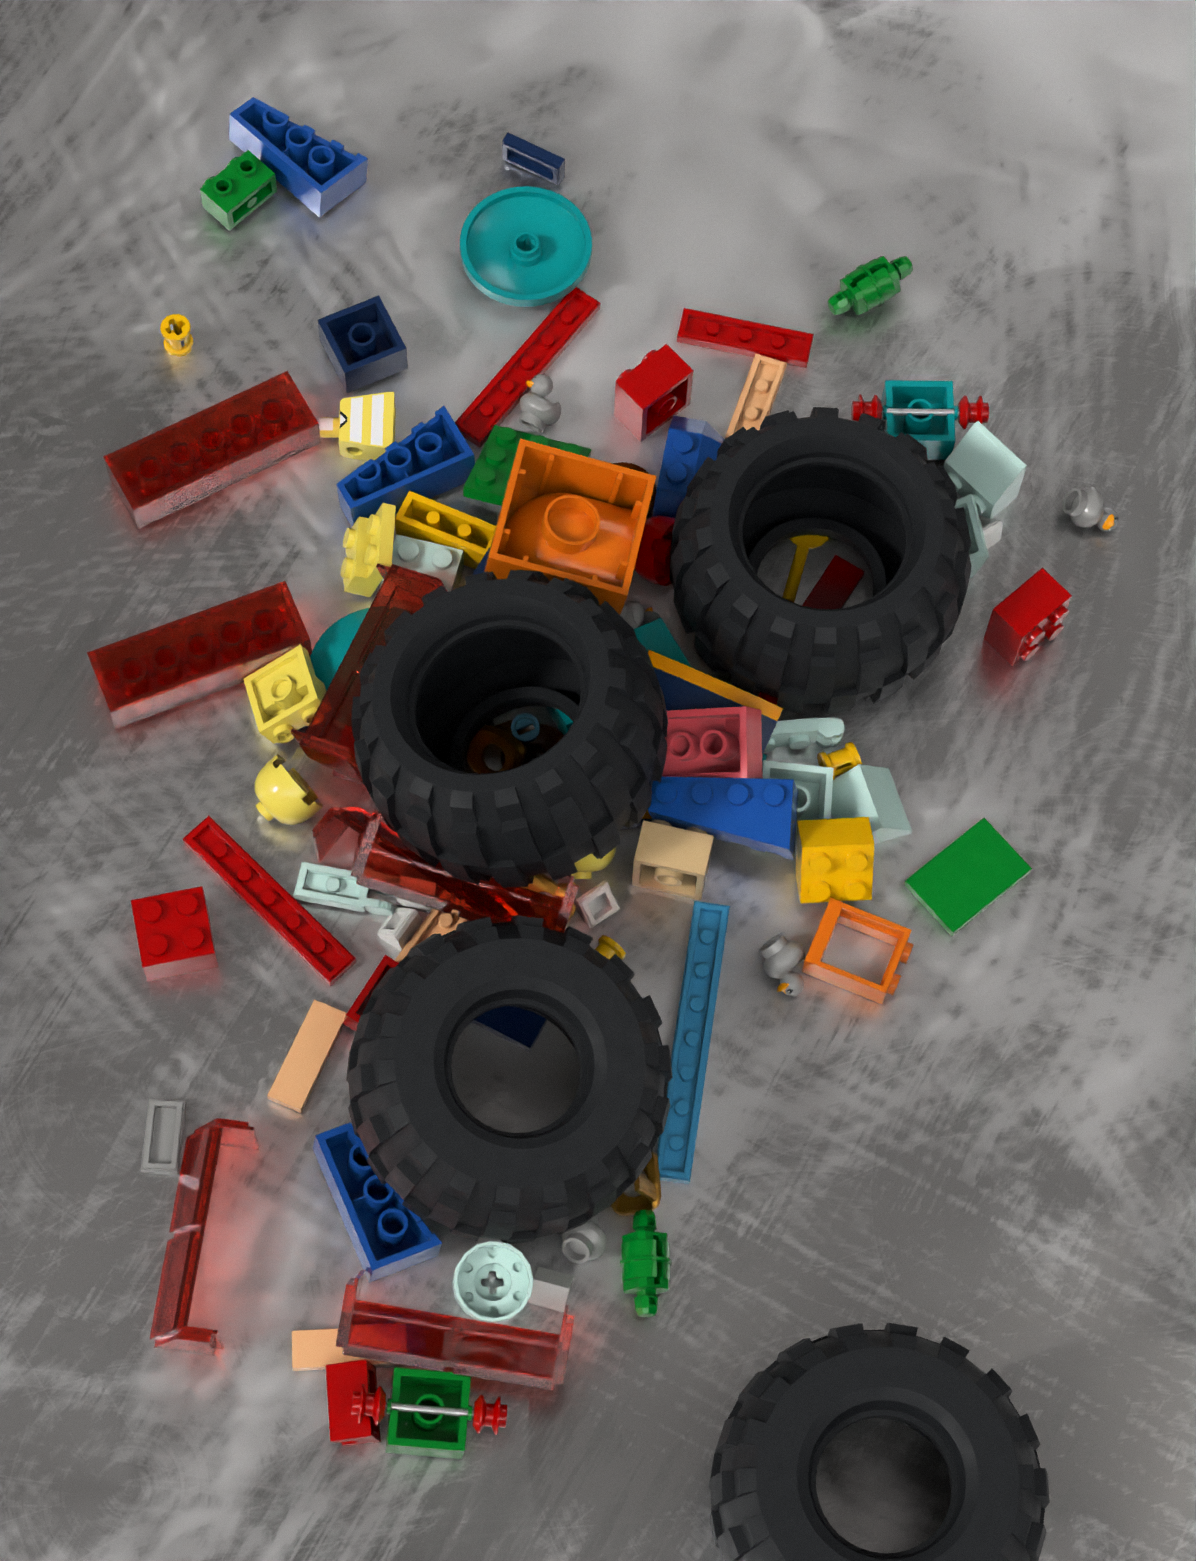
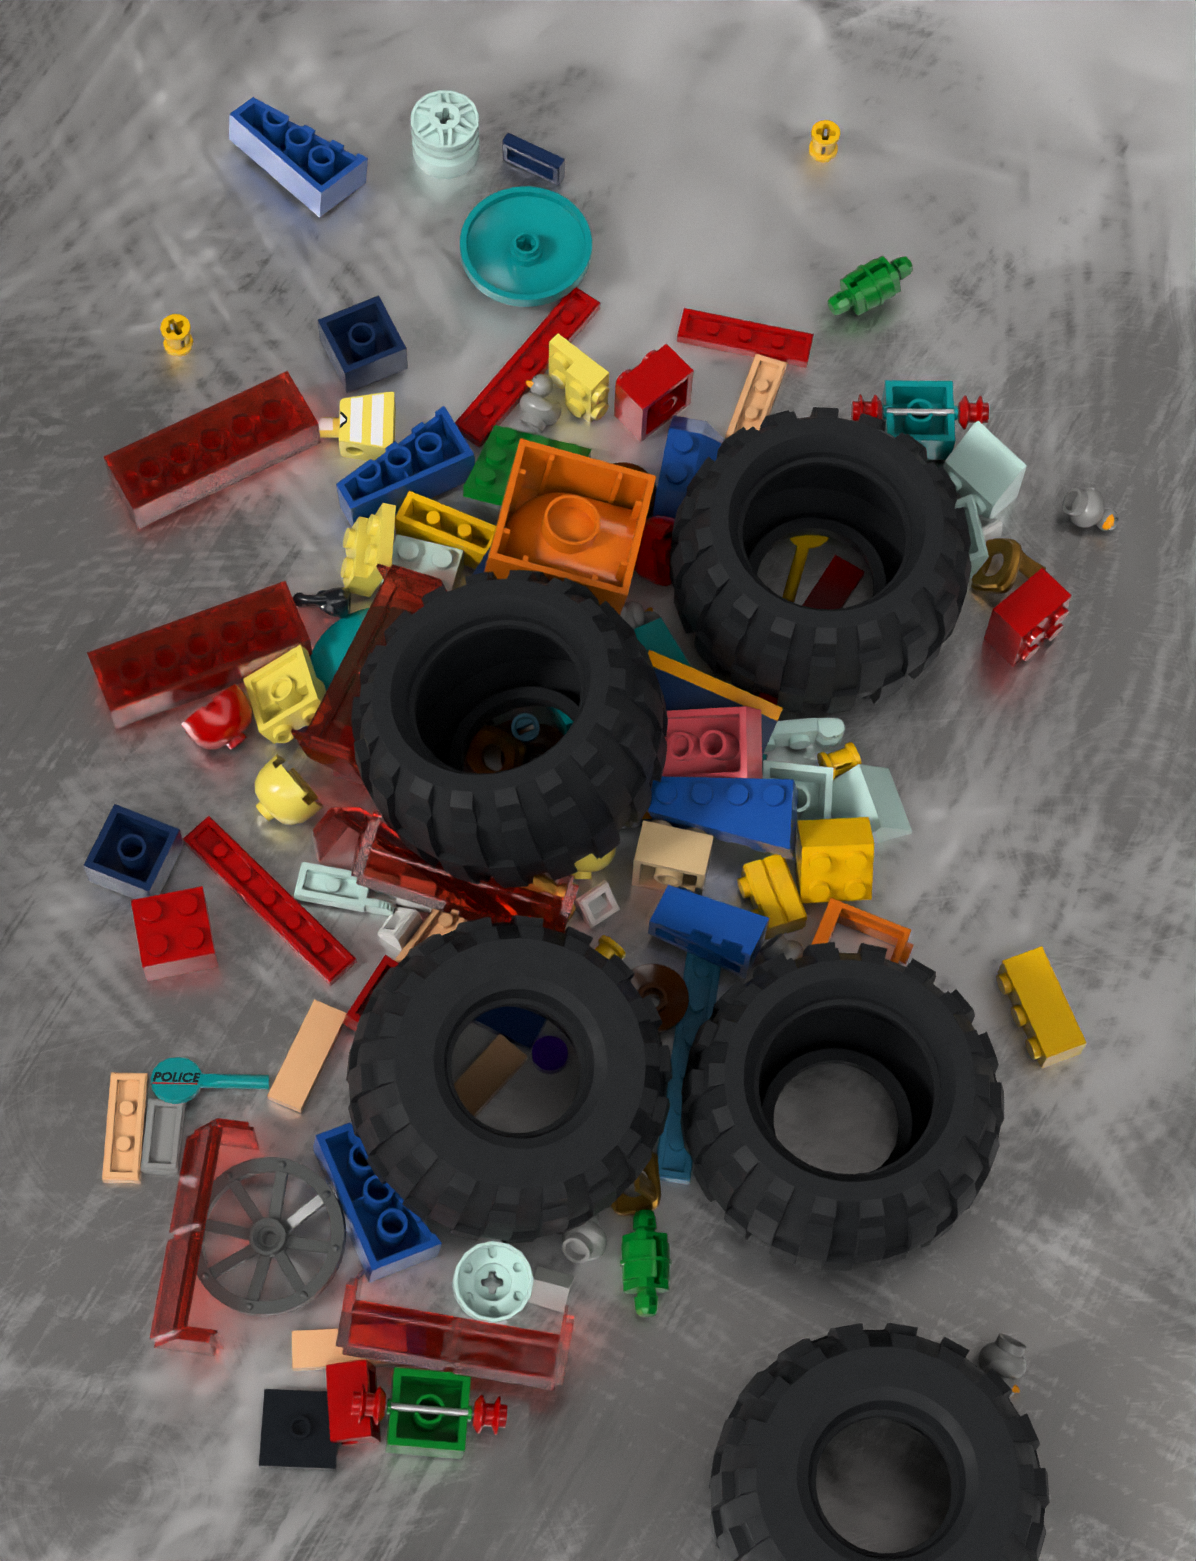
green brick [200,150,277,231] -> none
green tile [904,818,1032,937] -> none
none -> dark blue brick [83,804,184,899]
none -> light nougat tile [102,1072,149,1184]
none -> teal piece [151,1057,269,1104]
none -> red cylinder [181,684,253,750]
none -> dark grey wheel [188,1157,346,1317]
none -> black plate [259,1389,338,1471]
none -> black piece [292,587,351,619]
none -> light aqua wheel [411,90,479,179]
none -> light nougat tile [454,1034,527,1118]
none -> dark purple tile [532,1036,568,1074]
none -> light yellow plate [549,333,610,423]
none -> reddish brown dish [631,963,689,1033]
none -> blue wedge [648,885,769,979]
none -> black tyre [680,942,1004,1271]
none -> yellow brick [737,854,807,940]
none -> yellow bush [809,120,840,163]
none -> pearl gold piece [971,538,1046,594]
none -> light grey animal [978,1334,1027,1399]
none -> yellow brick [996,946,1087,1069]

